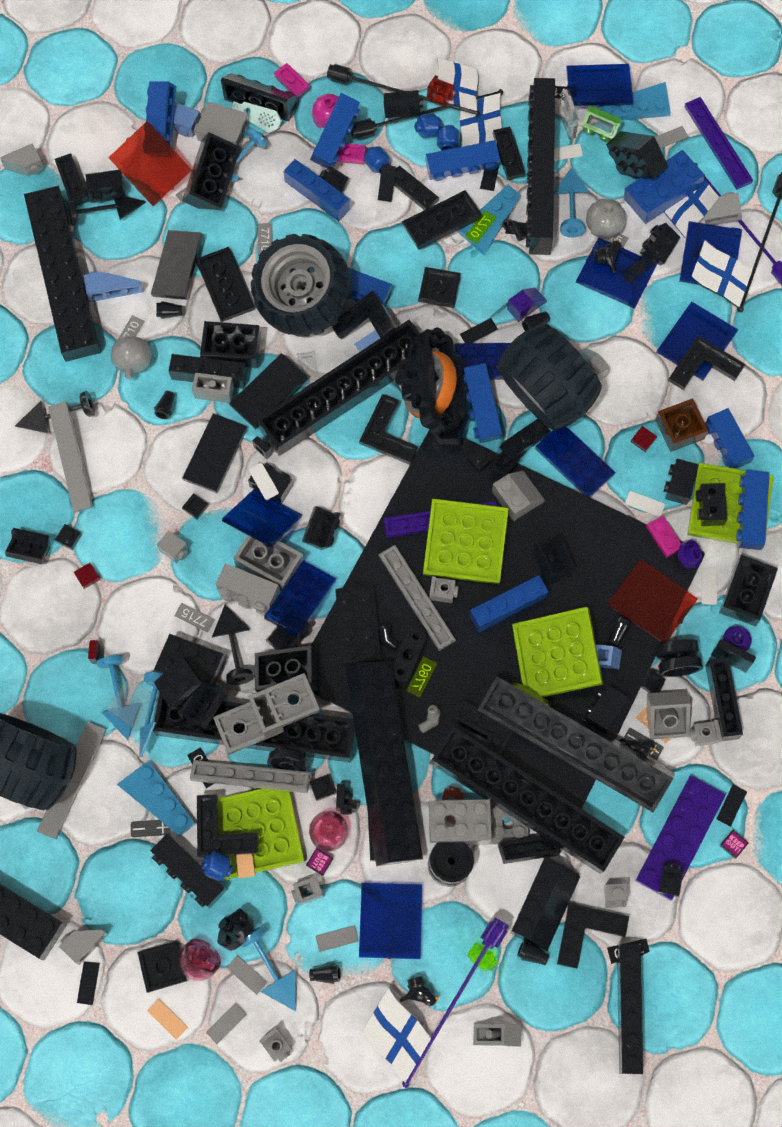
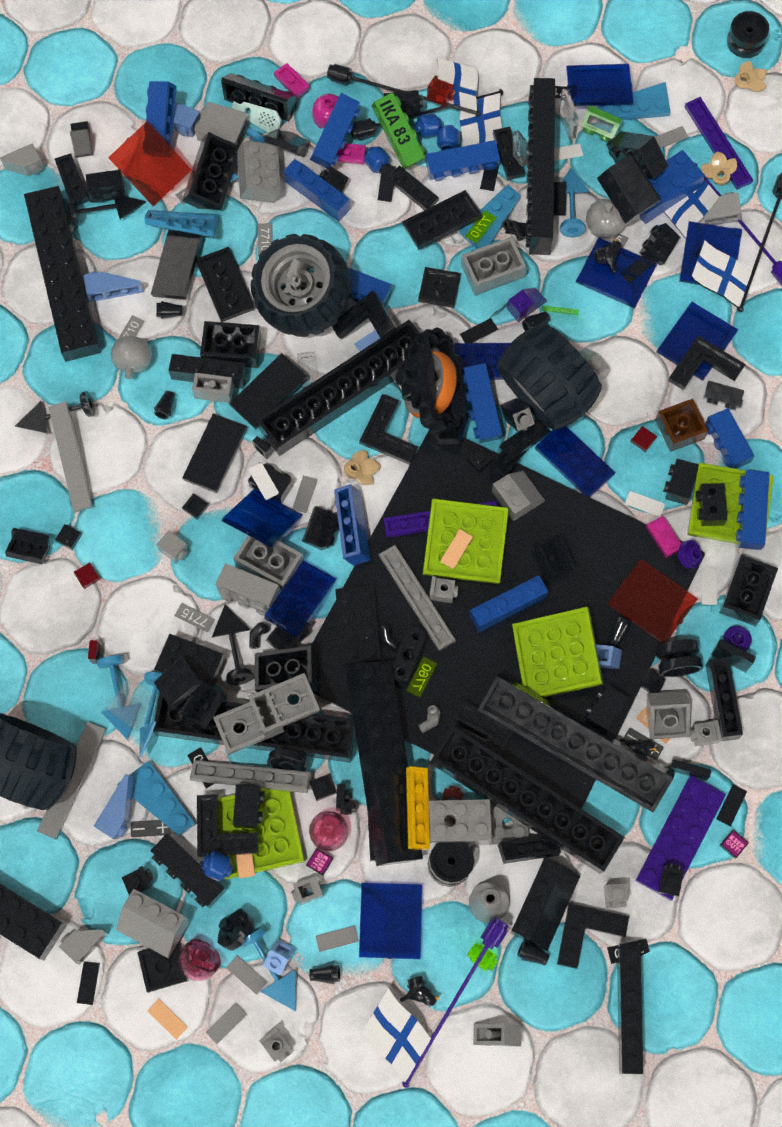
none -> slope [70,121,93,158]
none -> medium blue slope [94,774,134,839]
none -> light grey slope [116,889,190,959]
none -> black bracket [121,866,154,895]
none -> dark azure wing [145,210,219,237]
none -> black brick [233,784,265,829]
none -> light grey brick [237,140,281,203]
none -> black arm [249,622,269,649]
none -> light blue bracket [263,939,296,975]
none -> black tile [264,129,310,153]
none -> light grey arm [286,259,302,287]
none -> light grey sticker [292,475,317,513]
none -> blue brick [334,484,370,566]
none -> tan plate [344,450,381,485]
none -> bright green brick [371,92,425,169]
none -> yellow plate [406,766,430,850]
none -> light nougat sticker [440,529,473,569]
none -> light grey brick [461,237,526,295]
none -> light grey cone [469,882,509,923]
none -> black brick [500,398,535,431]
none -> clear tile [513,130,528,167]
none -> clear neon green sticker [542,305,579,315]
none -> black sticker [554,181,566,216]
none -> black slope [597,153,661,224]
none -> black tile [668,759,711,781]
none -> tan plate [701,152,737,185]
none -> black bracket [703,381,744,410]
none -> black wheel [727,11,769,58]
none -> tan plate [734,61,767,92]

